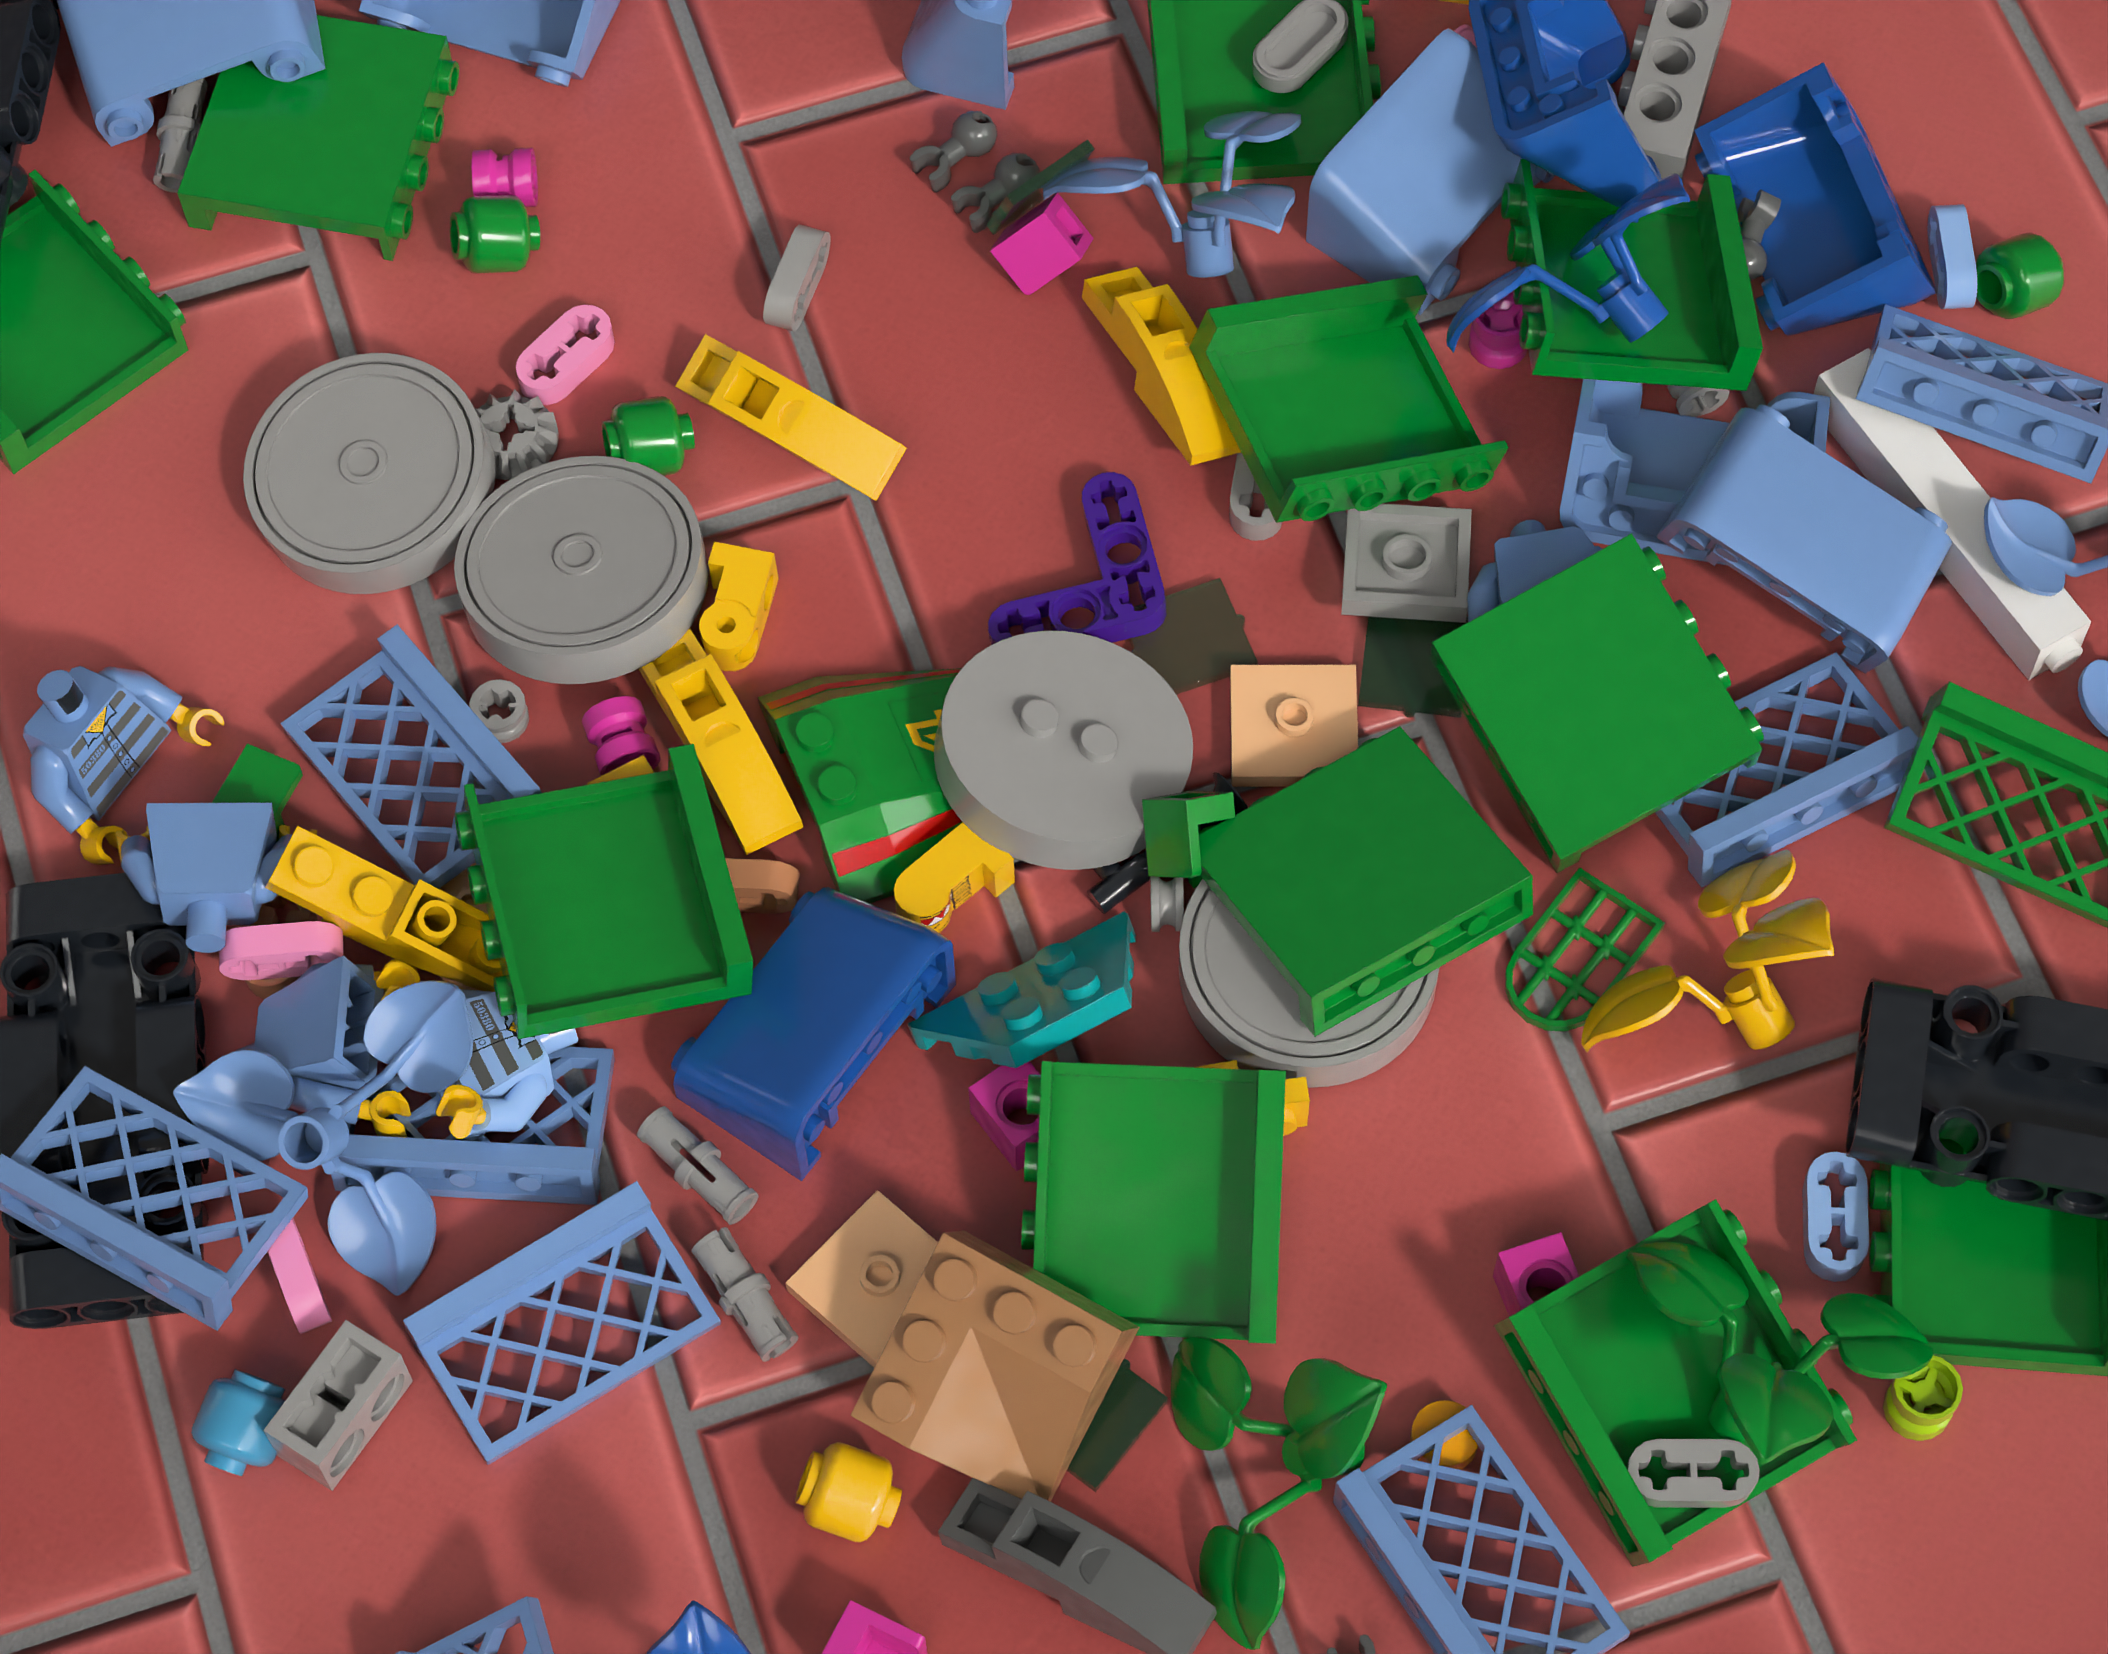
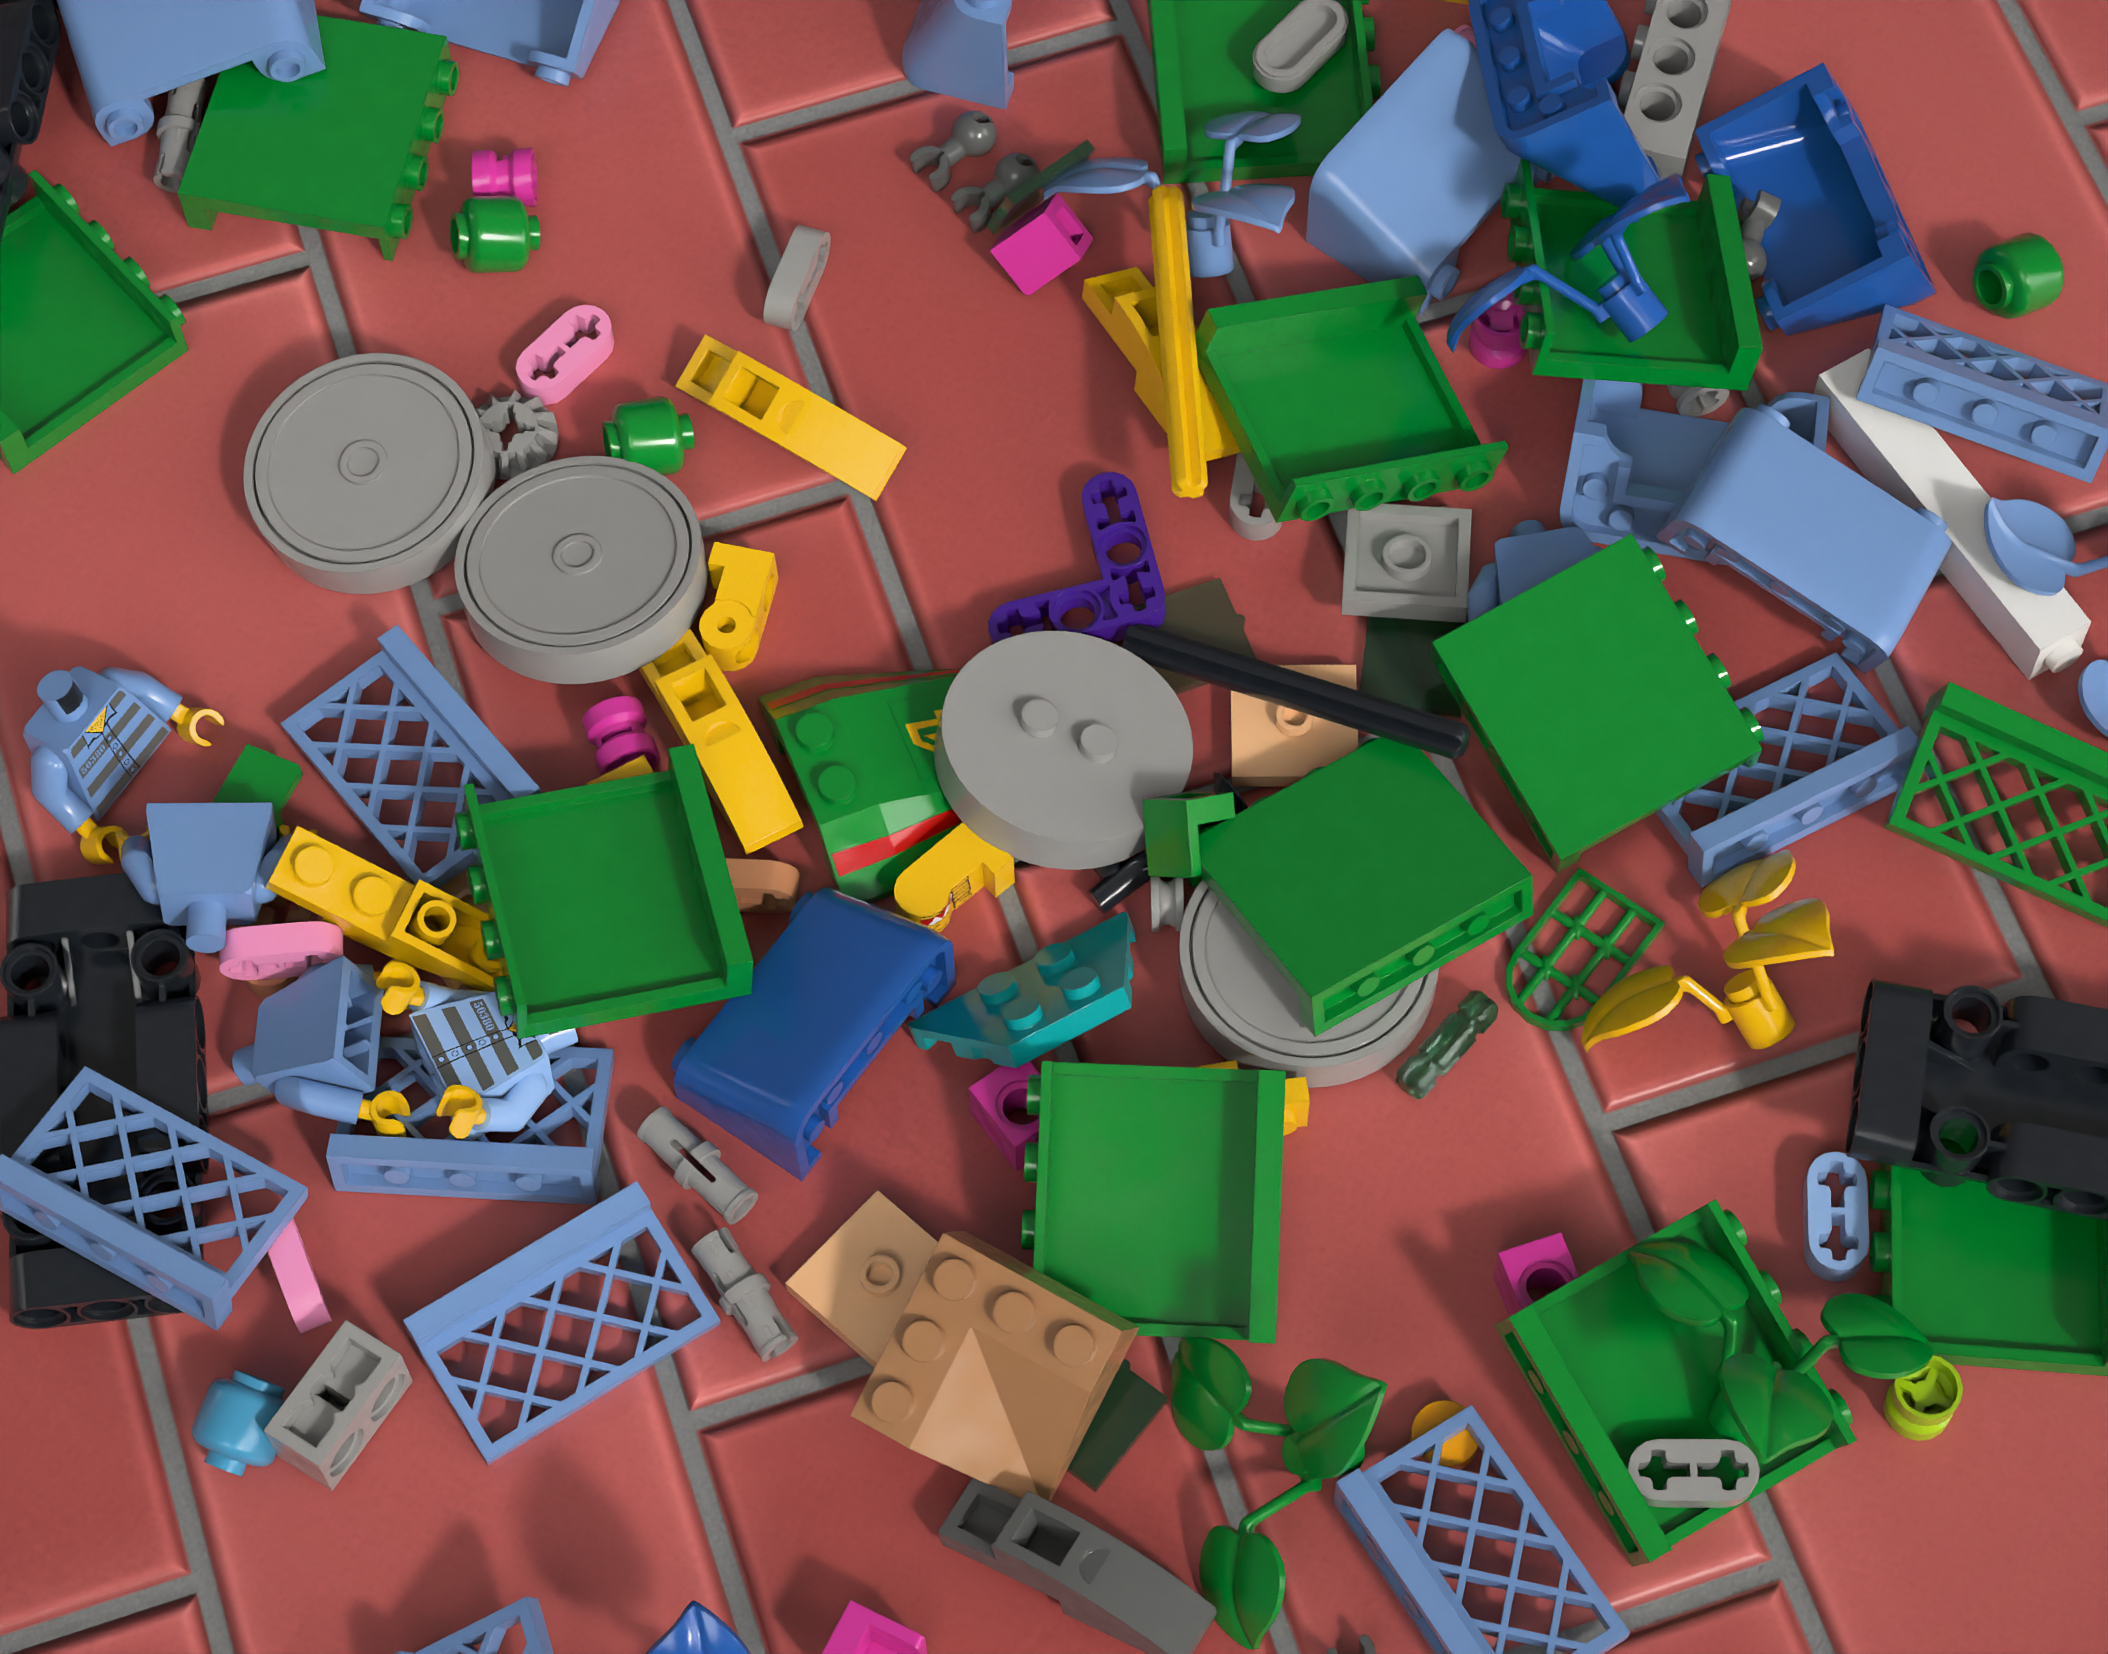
medium blue plant [173,980,473,1296] -> none
light grey bush [469,679,529,743] -> none
yellow head [795,1442,902,1542] -> none
light blue beam [1927,204,1977,309] -> none
none -> black axle [1122,623,1470,759]
none -> yellow axle [1148,185,1208,499]
none -> clear green axle [1396,990,1499,1100]

